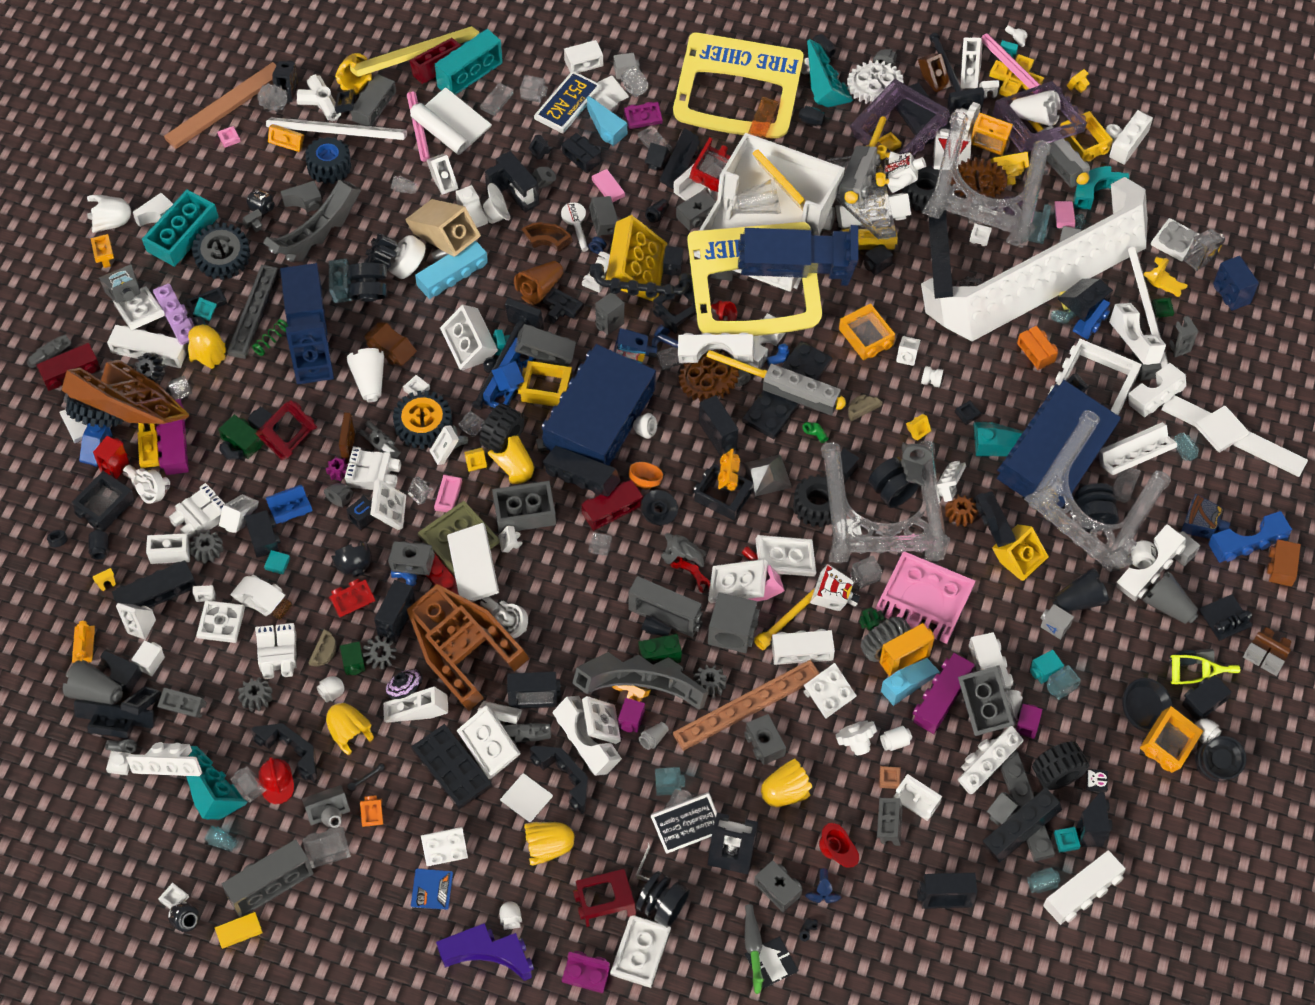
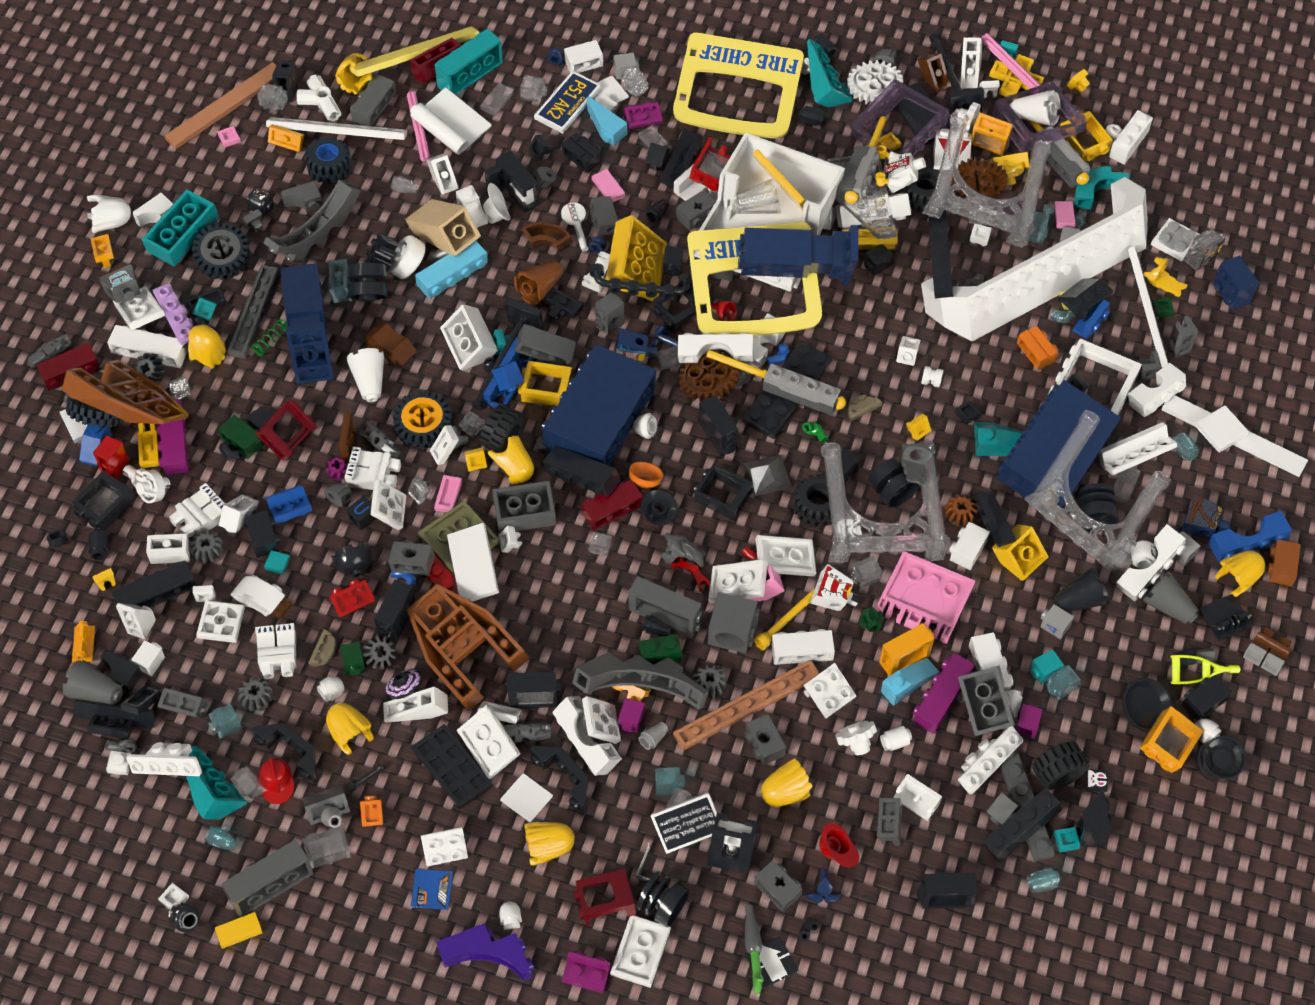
black tile [335,89,356,114] -> none
white tile [403,375,430,396] -> none
white pin [480,596,528,638] -> none
light orange hinge [718,449,740,490] -> none
clear orange tile [748,97,779,139] -> none
light orange window [839,303,895,360] -> none
dark grey gear [860,617,911,662] -> none
nougat tile [879,766,901,789] -> none
white bracket [937,461,966,502] -> none
white animal [1005,25,1027,47] -> none
white brick [1043,850,1125,925] -> none
white arch [1109,303,1166,365] -> none
none -> clear light blue brick [208,704,242,739]
none -> dark blue bush [547,48,564,65]
none -> white brick [949,522,990,570]
none -> yellow hair [1215,550,1265,597]

